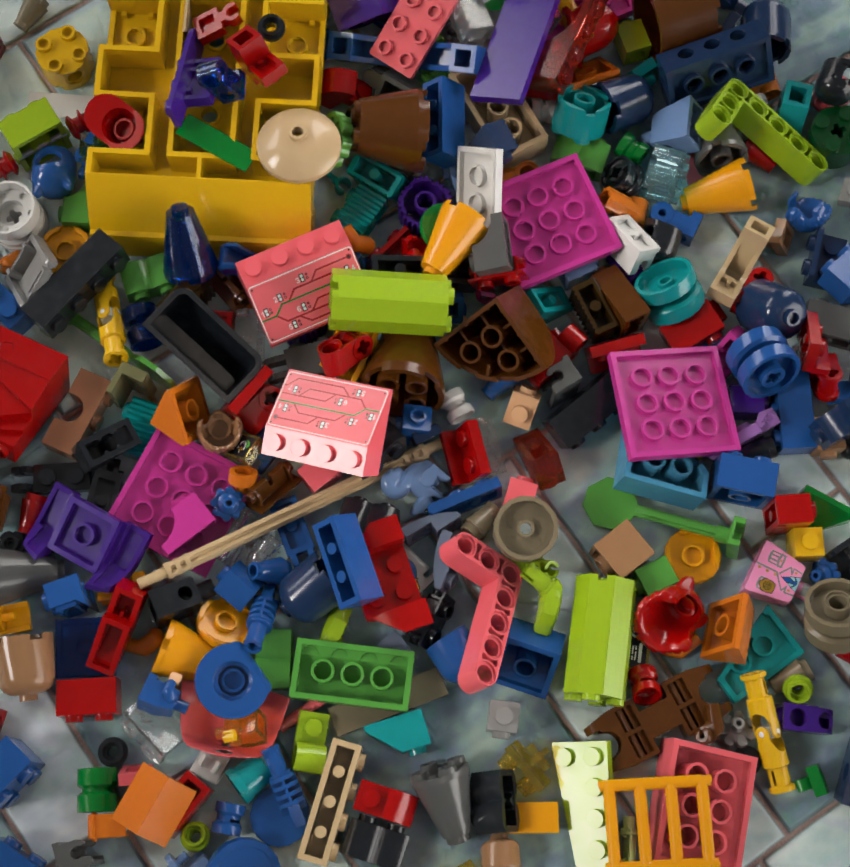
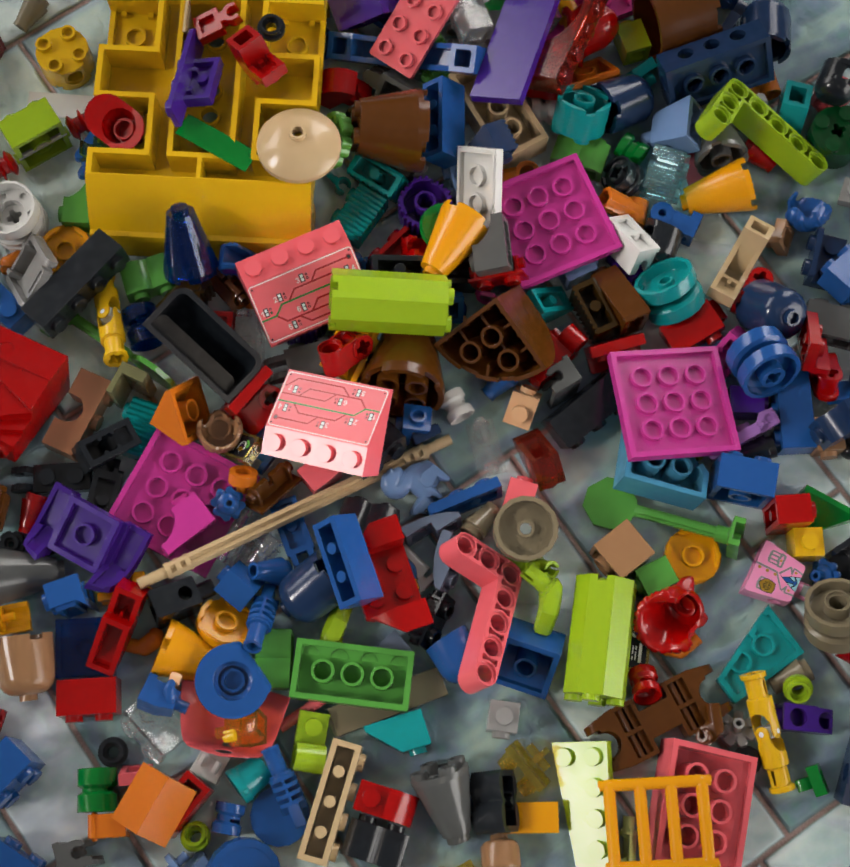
blue piece [31,145,77,200] -> none
clear blue leg [196,58,246,104] -> none
orange arm [343,223,376,254] -> none
red bracket [439,419,492,486] -> none
orange slope [700,592,755,665] -> none

